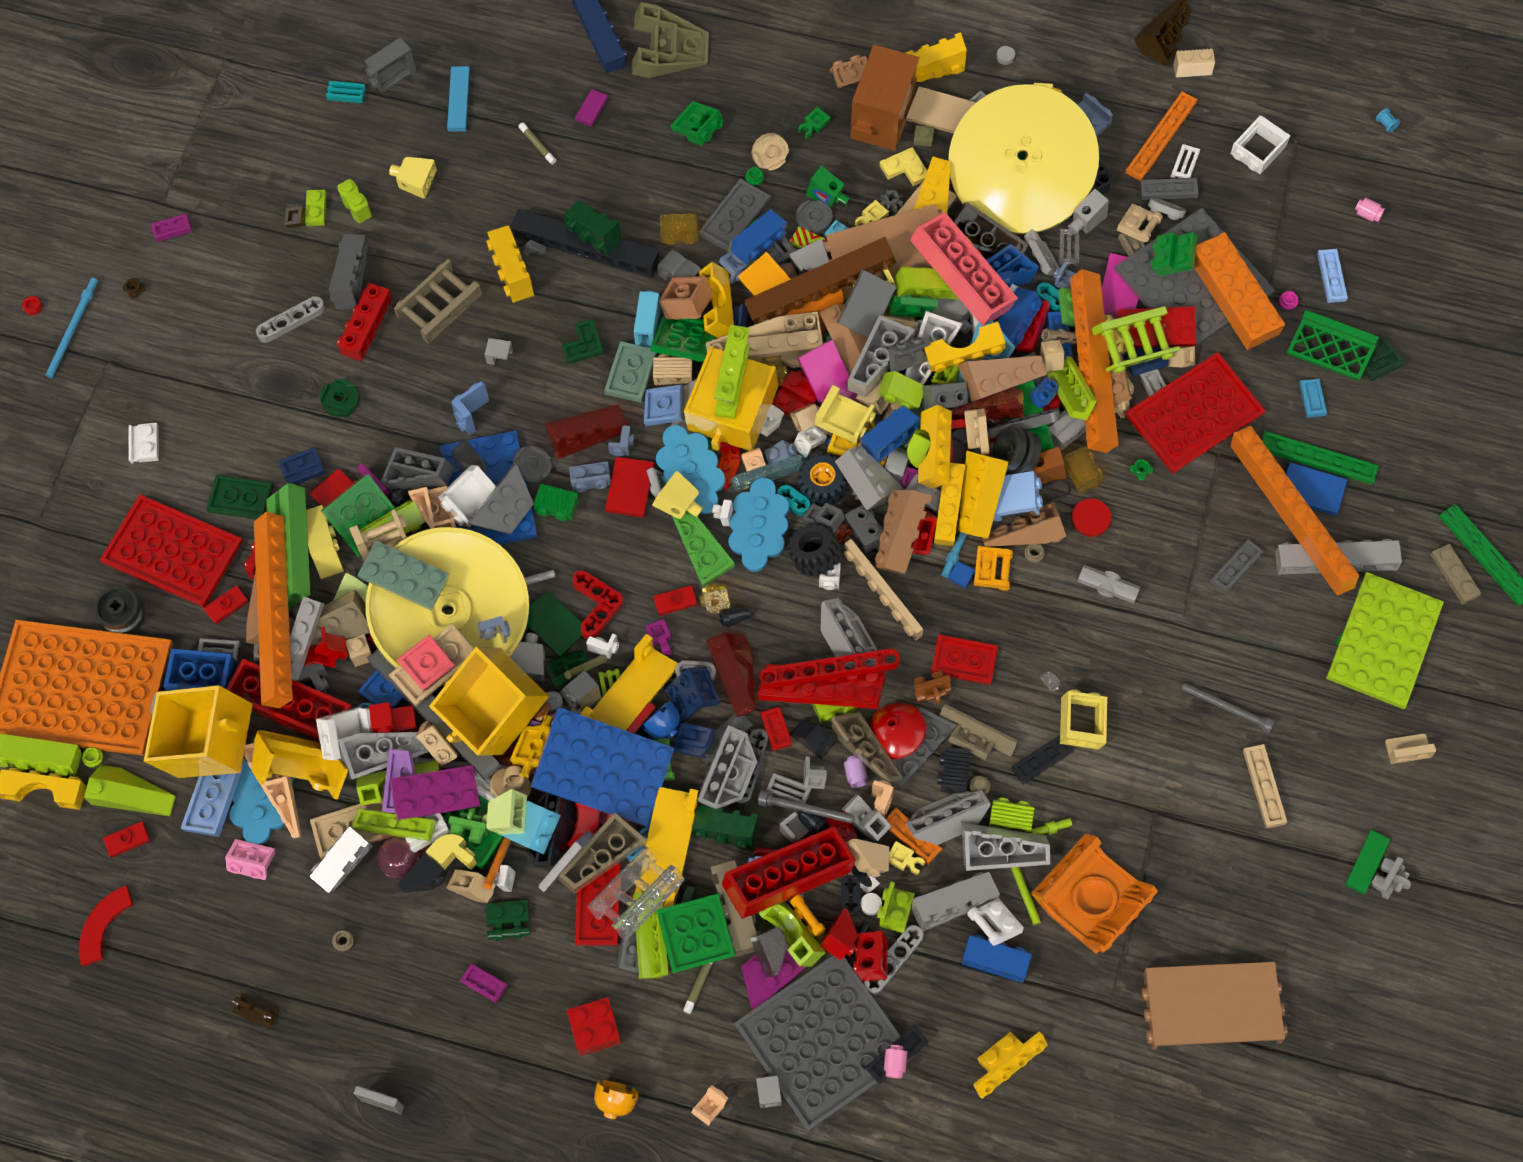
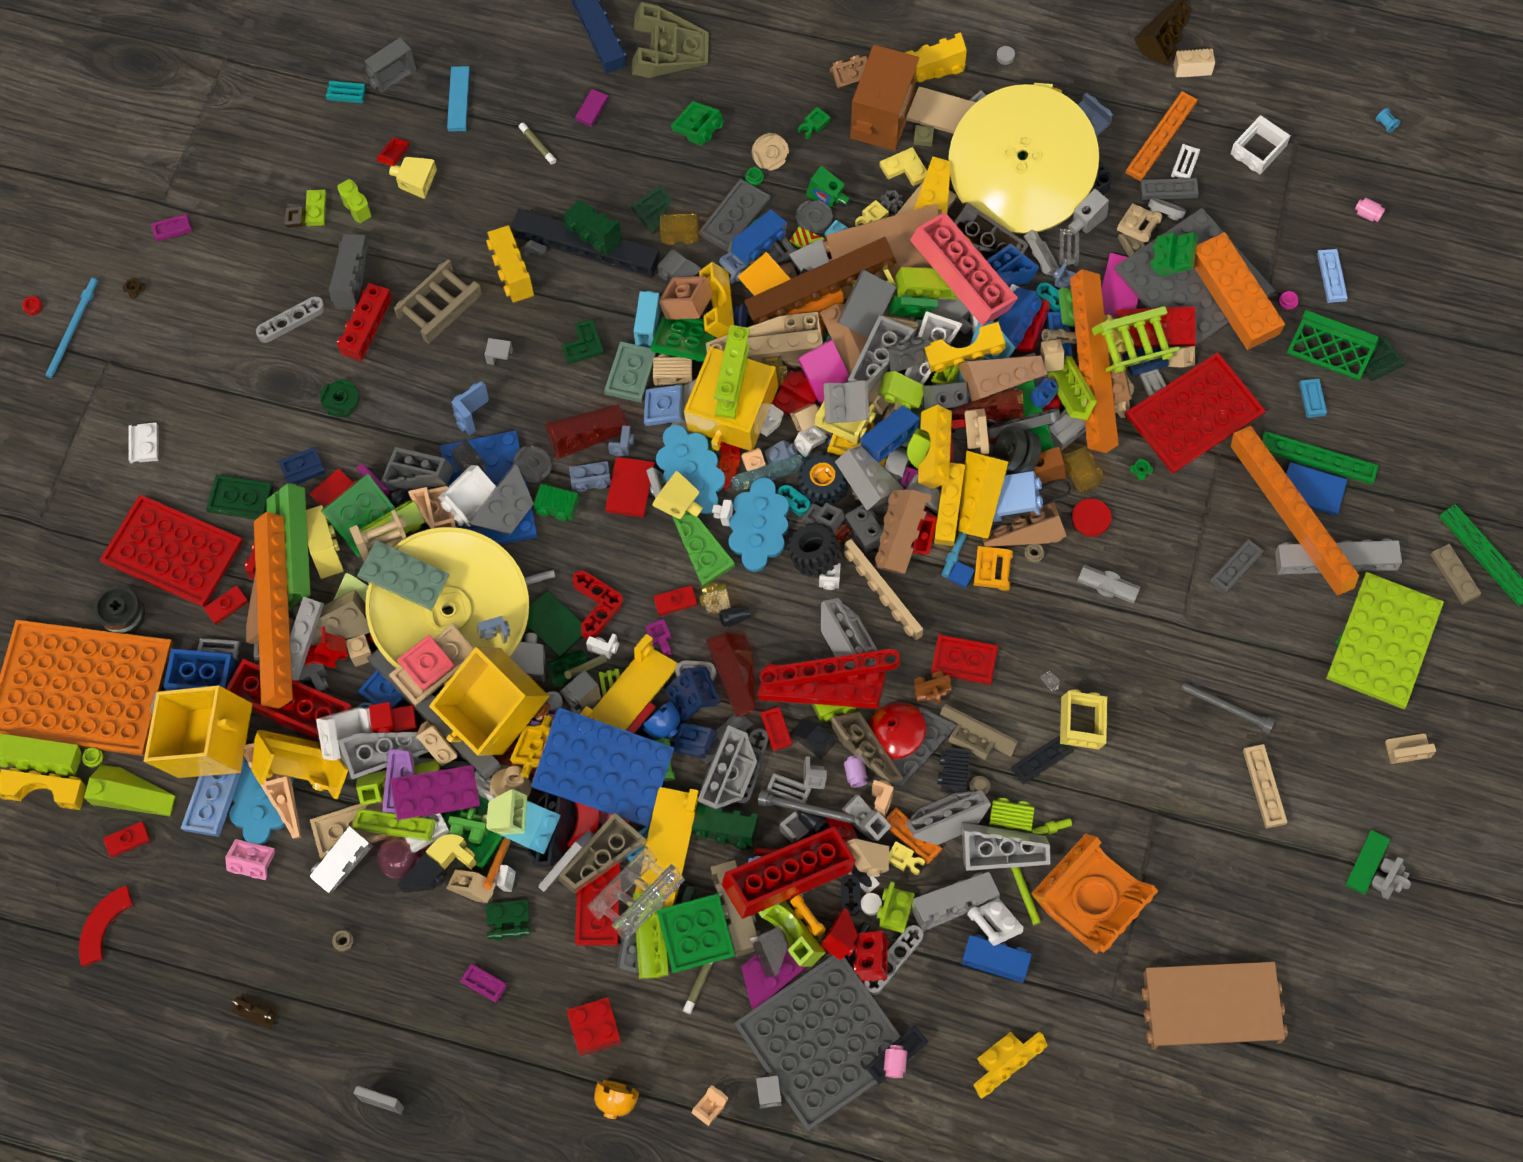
none -> red tile [377,137,410,166]
none -> clear green wing [631,185,672,235]
none -> light grey bracket [824,380,869,423]

